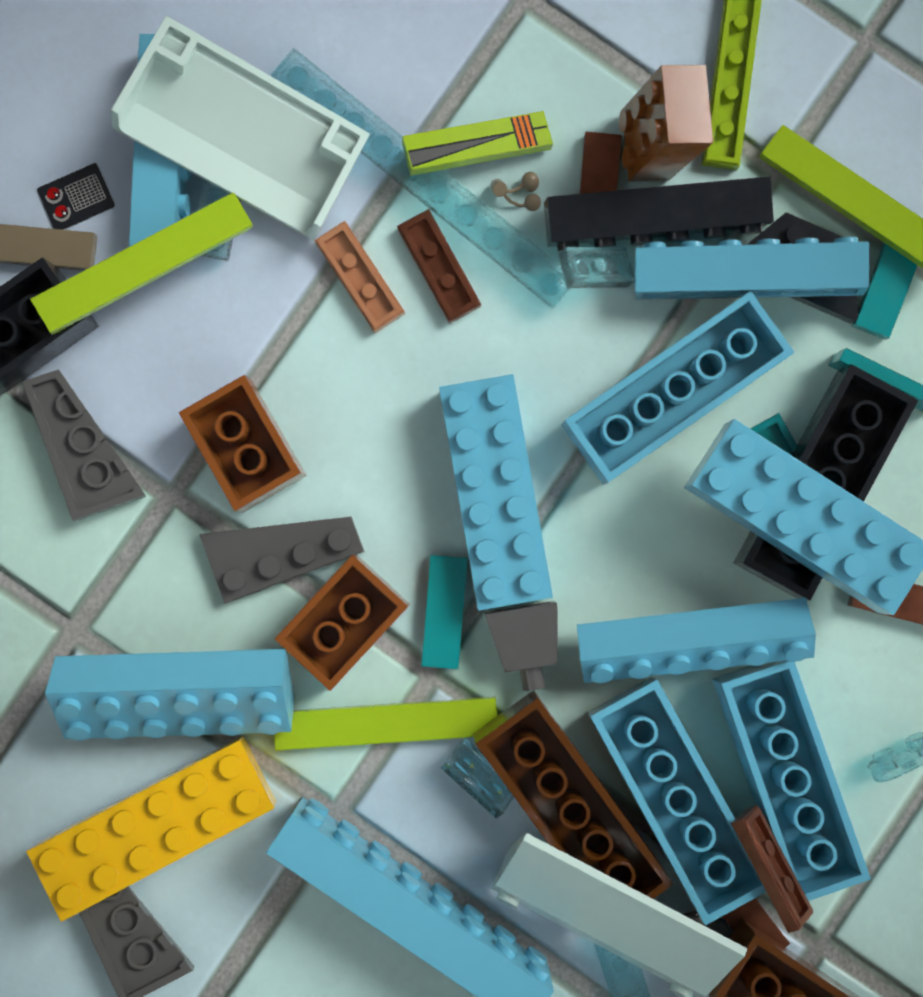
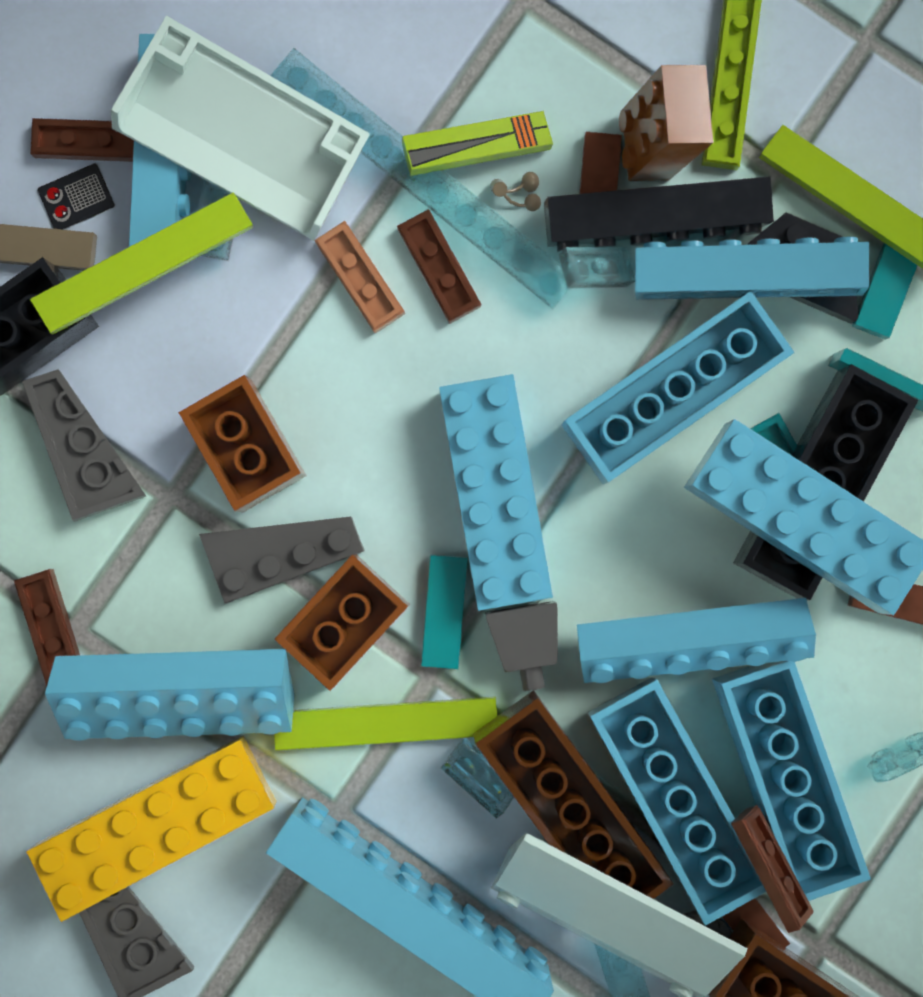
none -> copper tile [14,569,80,686]
none -> copper tile [30,118,134,162]

